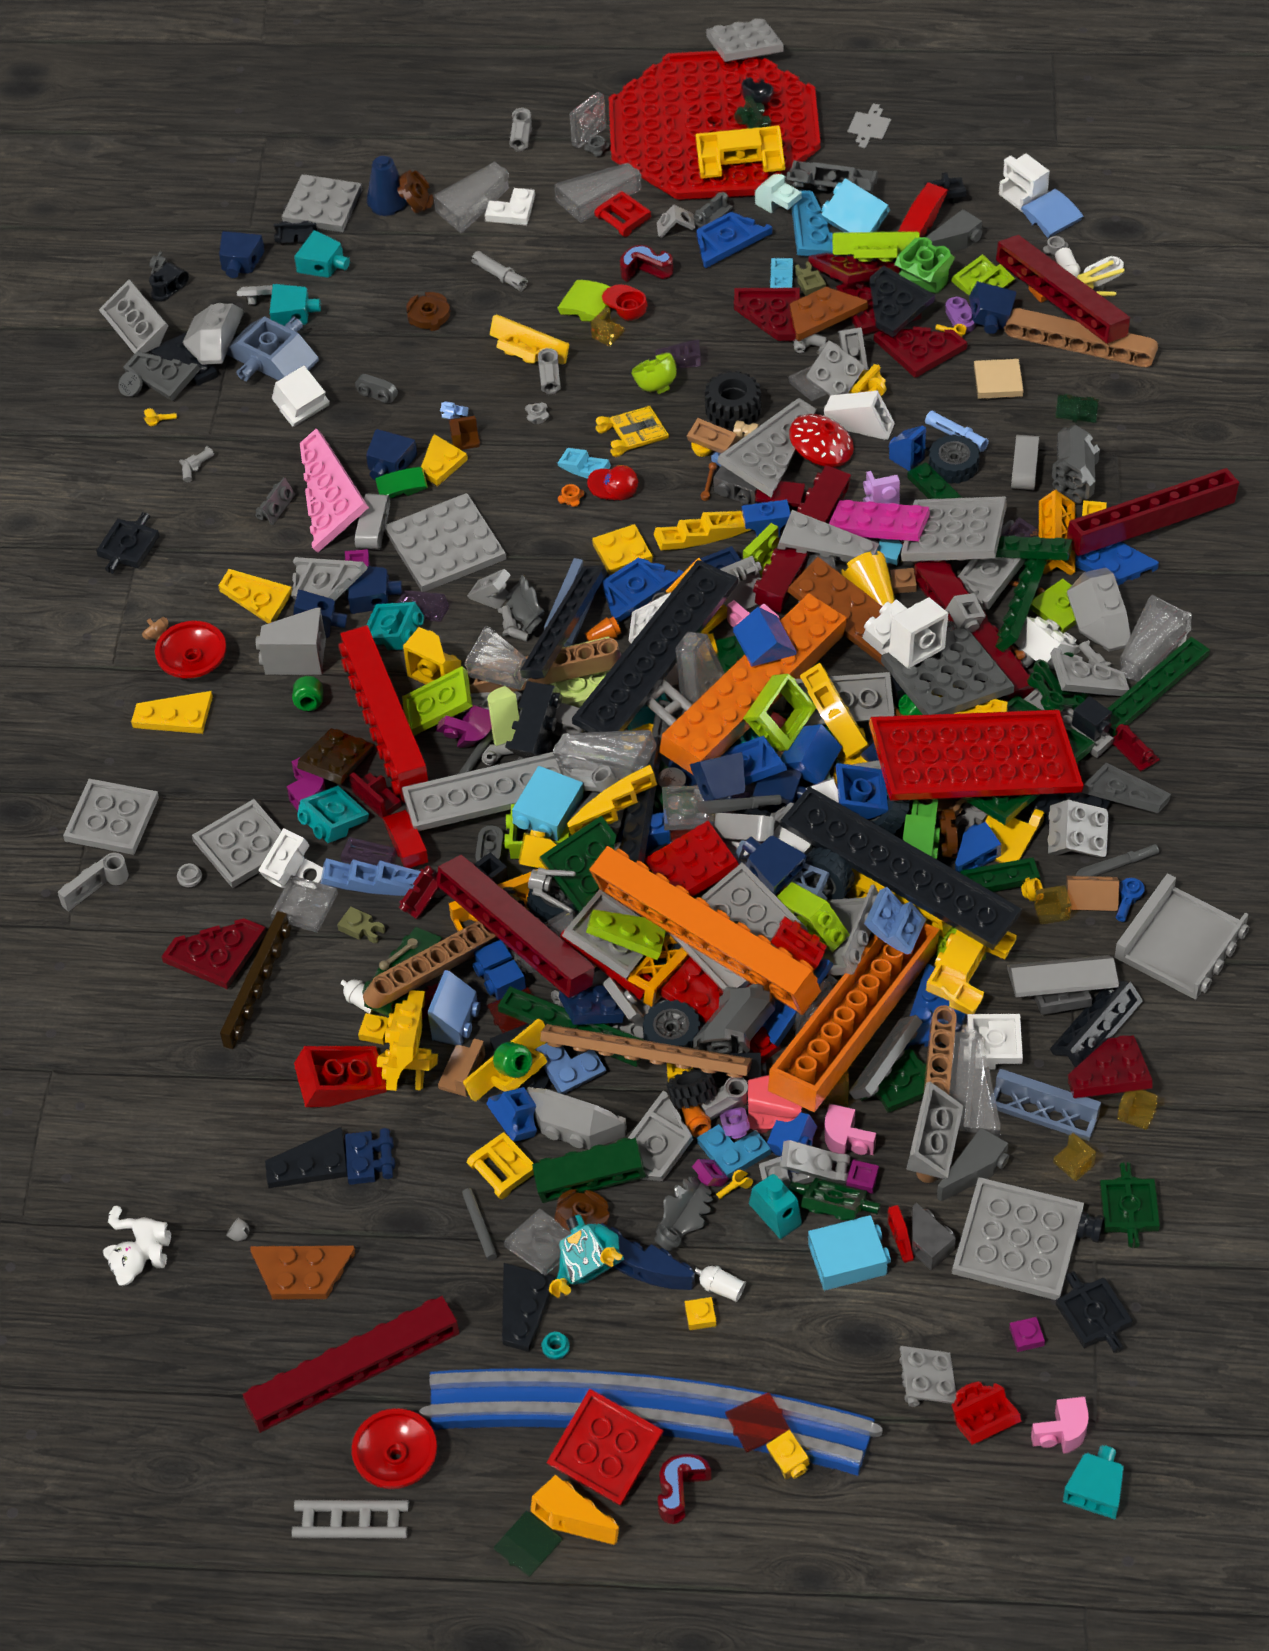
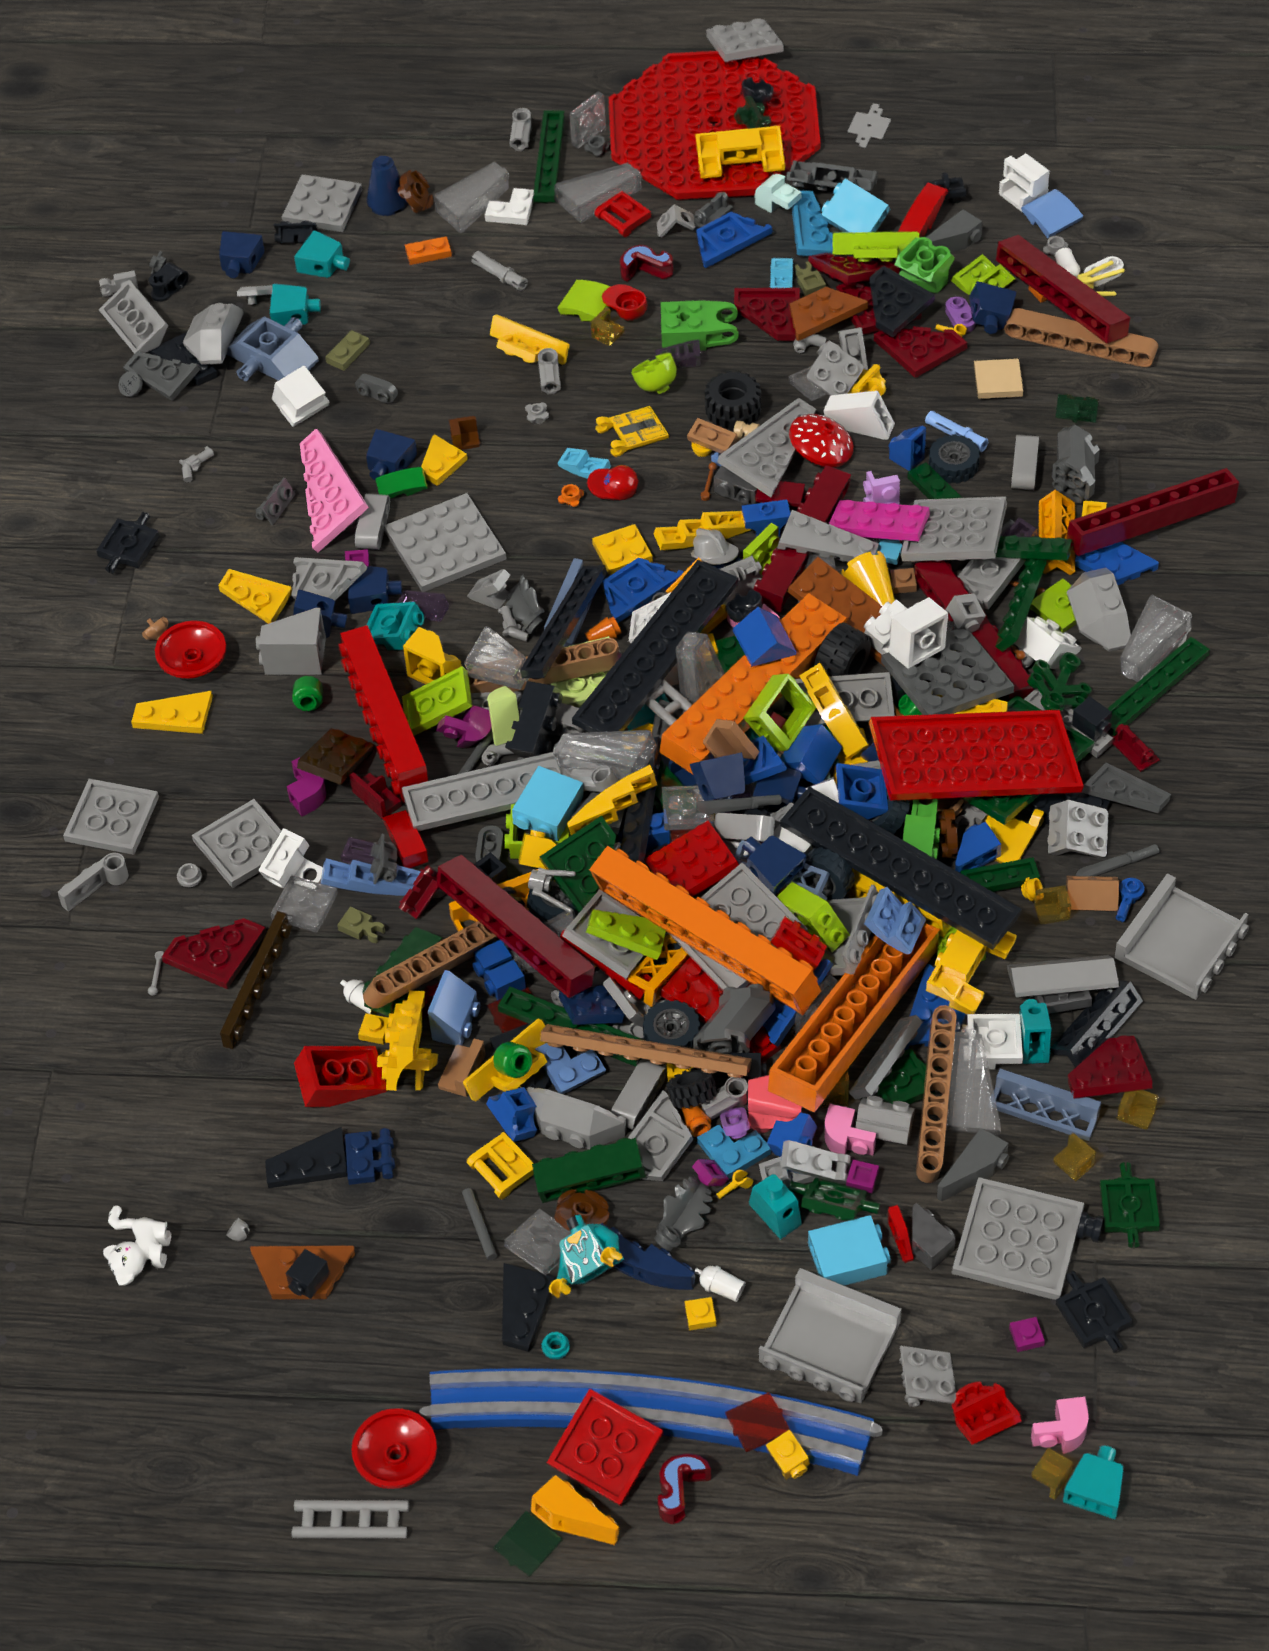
yellow hand [144,408,177,426] -> none
dark red brick [242,1296,459,1433] -> none
teal plate [297,786,369,843] -> none
dark tan hinge [379,938,418,970] -> none
reddish brown plate [406,292,450,331] -> none
light blue plate [440,401,469,419] -> none
dark grey piece [658,767,686,793] -> none
light grey slope [906,1082,964,1178] -> none
light grey wing [1050,647,1129,696] -> none
light grey piece [1078,640,1111,667] -> none
none -> light grey plate [99,271,139,296]
none -> light grey hinge [148,951,164,996]
none -> black brick [286,1249,330,1299]
none -> olive plate [326,330,370,371]
none -> dark grey hinge [370,833,397,884]
none -> orange plate [405,236,452,265]
none -> dark green plate [533,110,565,202]
none -> light grey beam [611,1059,667,1130]
none -> bright green brick [661,300,739,352]
none -> light grey piece [691,528,739,564]
none -> medium nougat panel [703,719,759,760]
none -> black hair [726,590,763,623]
none -> light grey panel [759,1268,901,1404]
none -> black tyre [814,622,872,676]
none -> light grey brick [855,1096,915,1145]
none -> teal torso [1019,999,1051,1064]
none -> clear yellow panel [1032,1448,1073,1500]

